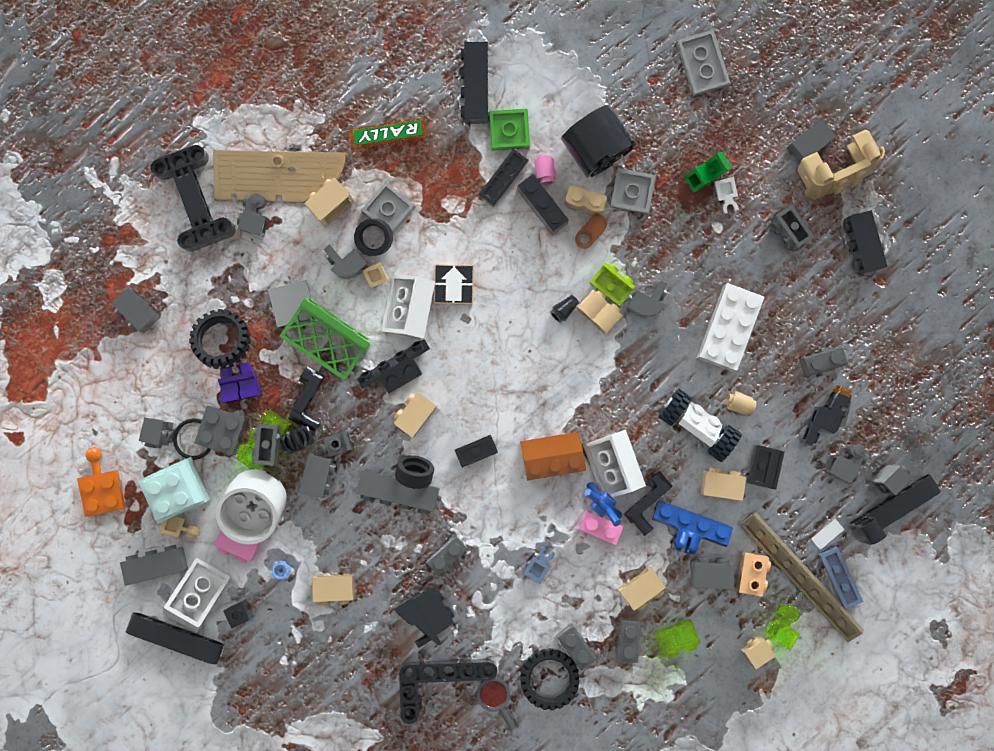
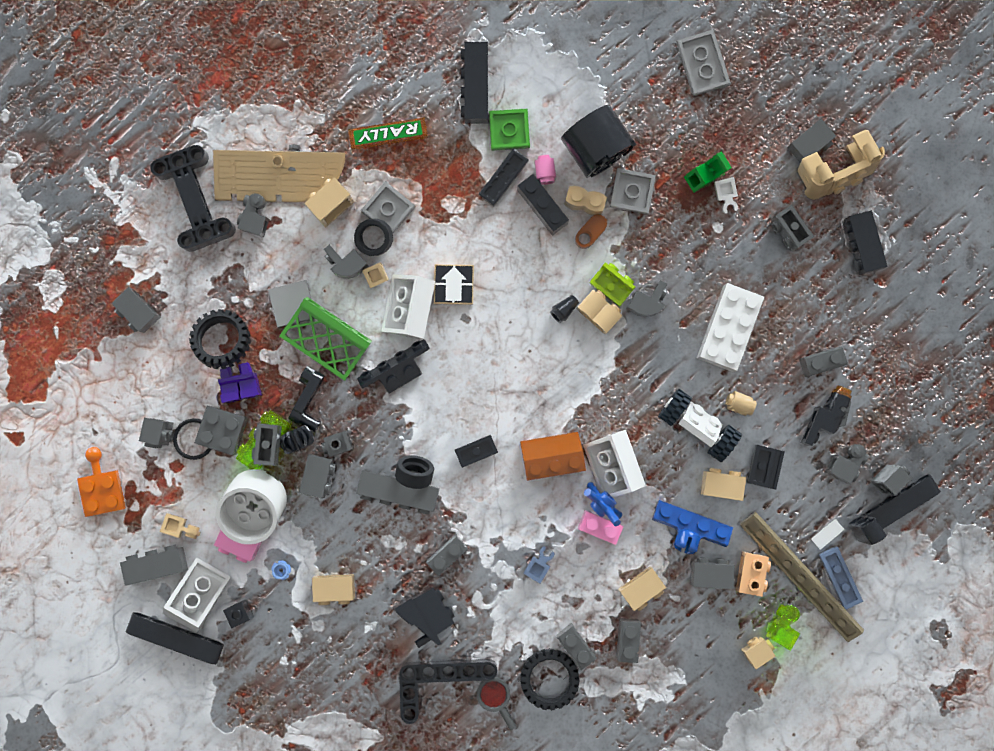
light aqua piece [138,457,211,524] -> none
tan brick [394,392,437,438] -> none
black beam [624,471,673,536] -> none
clear neon green brick [653,619,701,659] -> none

